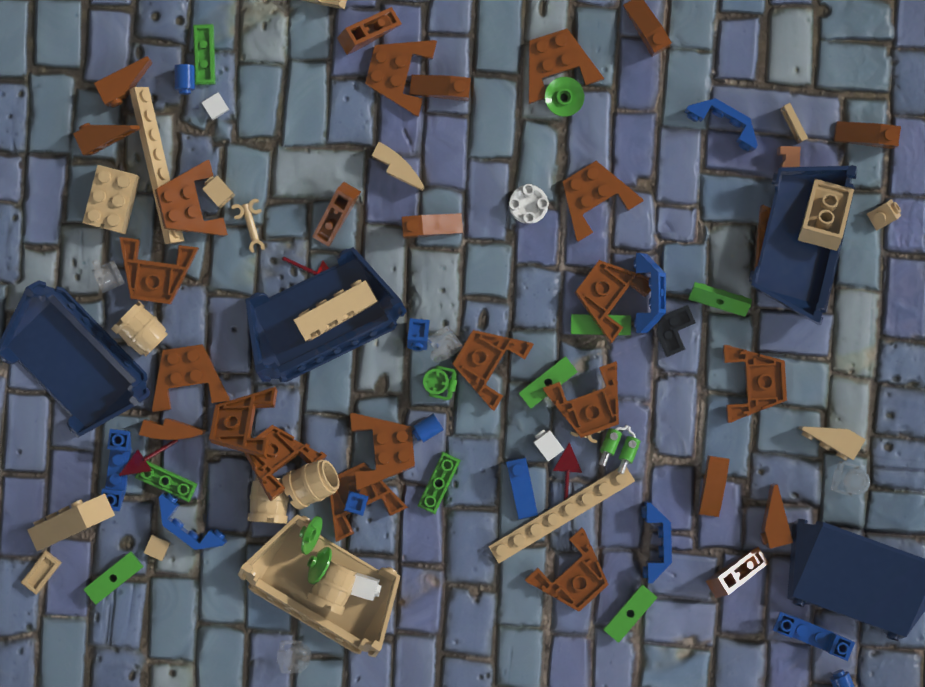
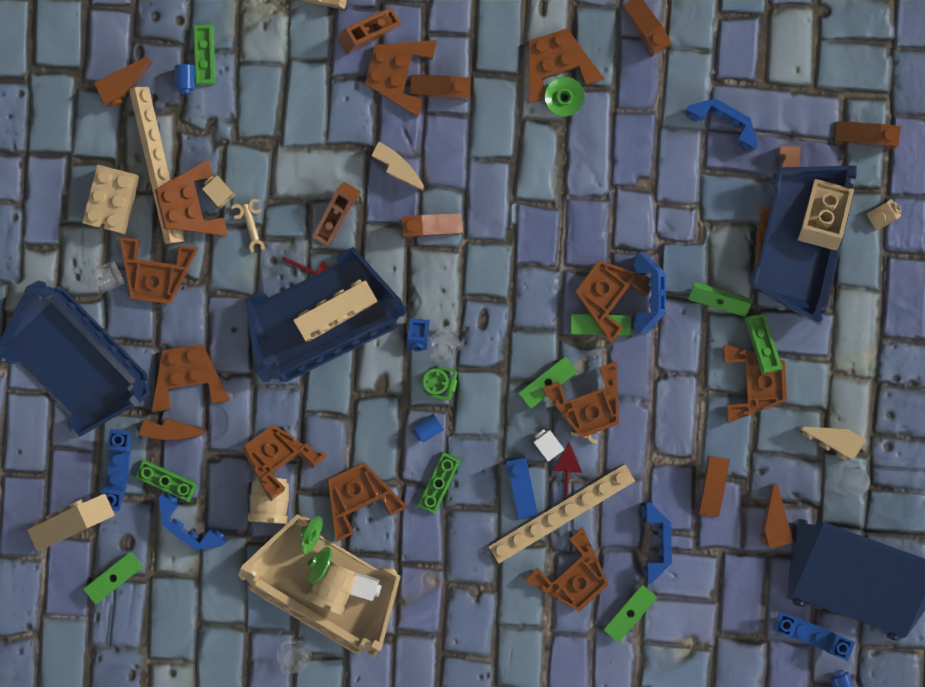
tan tile [21,550,62,595] -> none
dark orange slope [73,123,140,155] -> none
tan piece [111,301,168,357] -> none
dark red piece [119,440,178,476] -> none
tan tile [144,534,171,561] -> none
white tile [202,92,229,120] -> none
dark orange wing [209,387,277,458] -> none
tan piece [282,460,339,510] -> none
blue tile [344,491,369,516] -> none
dark orange wing [350,413,415,491] -> none
dark orange wing [453,330,534,411] -> none
white dish [509,184,549,224] -> none
dark orange wing [562,161,644,242] -> none
bright green piece [599,425,641,474] -> none
black plate [657,305,696,357] -> none
dark orange slope [705,547,769,598] -> none
tan tile [780,103,808,144] -> none
none -> bright green tile [745,313,782,375]

